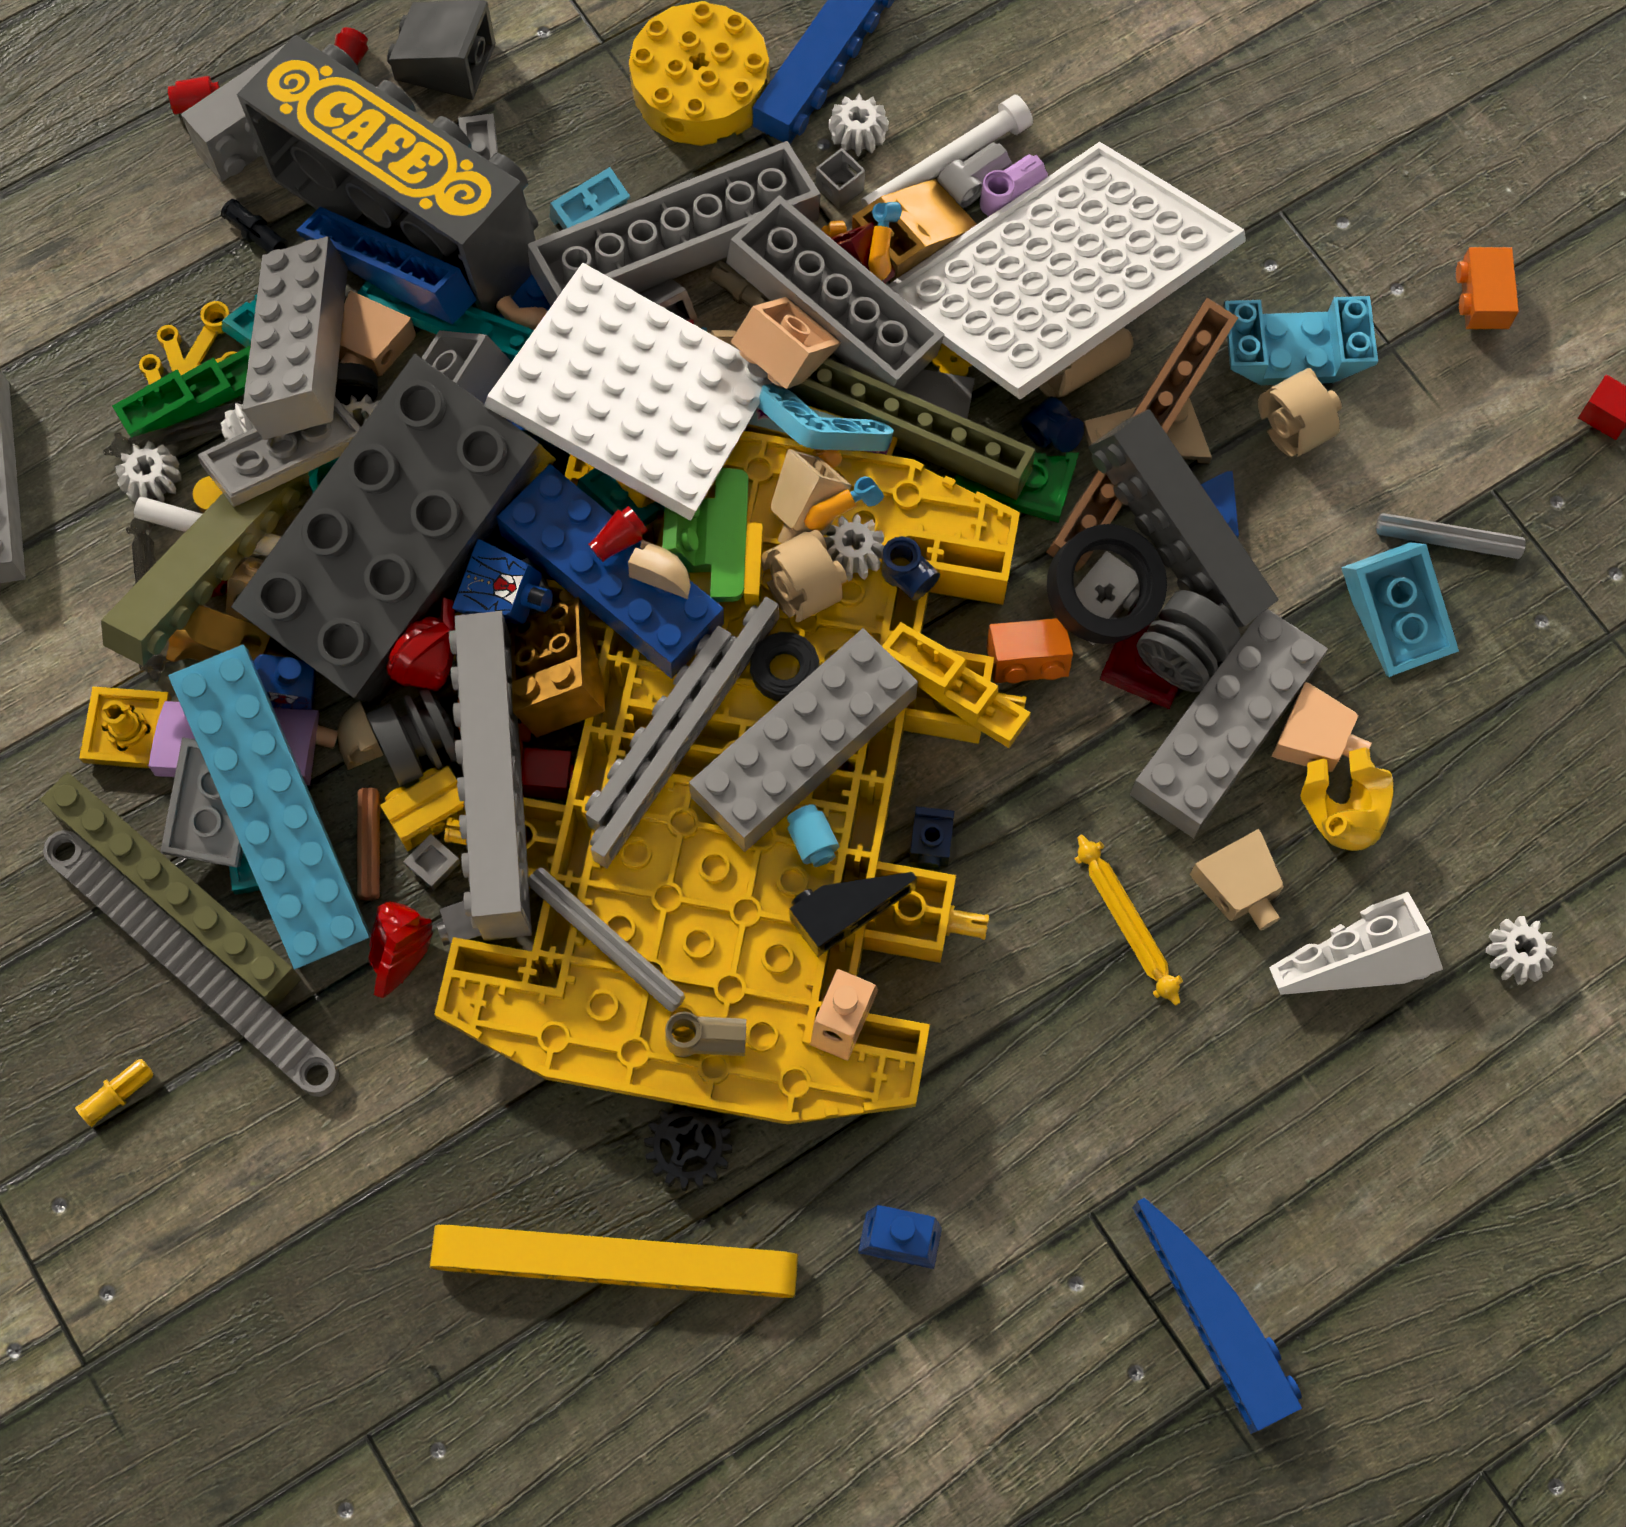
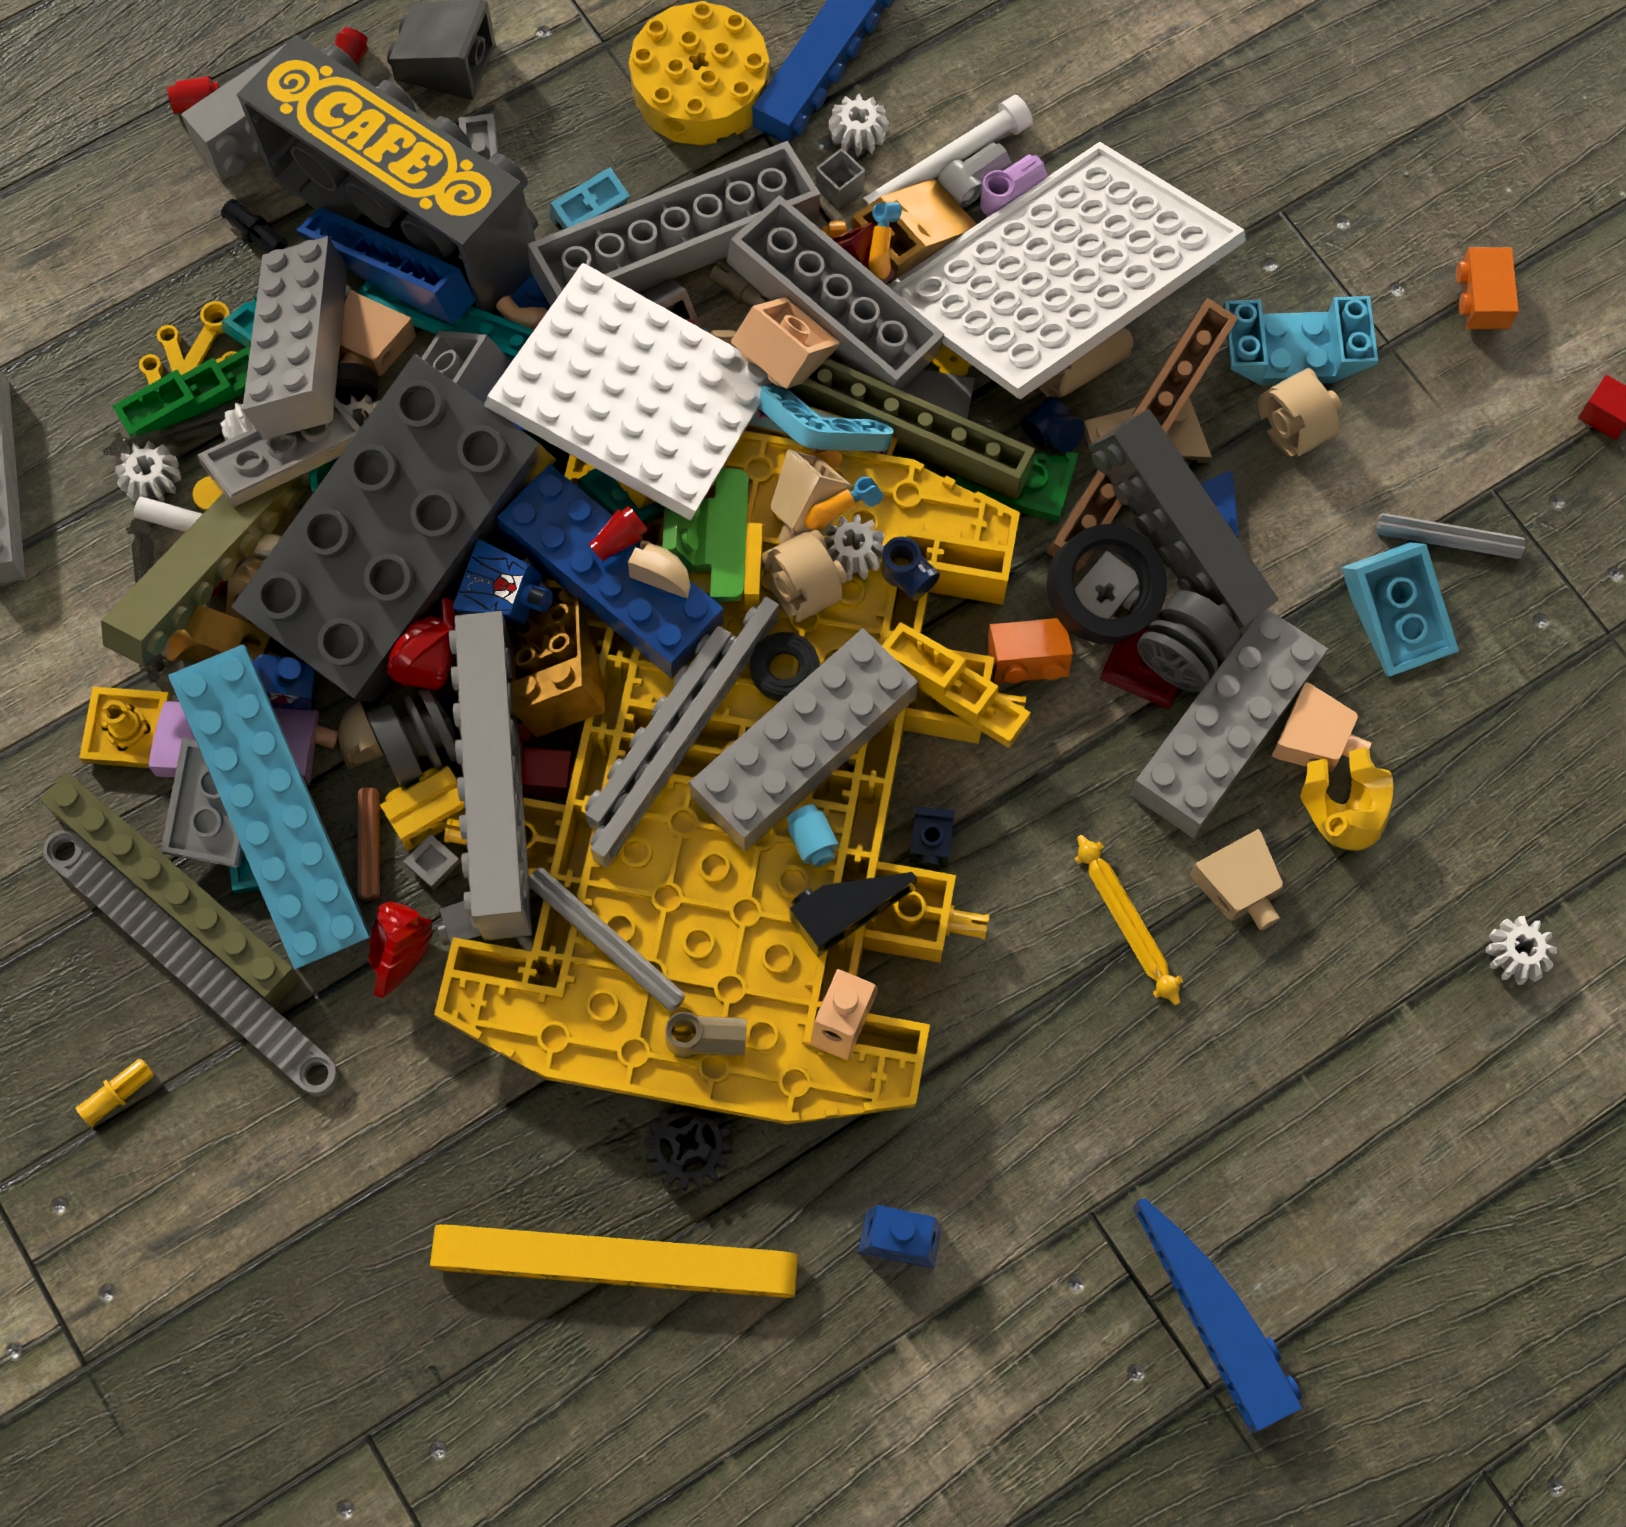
white wedge [1269,892,1443,995] -> none

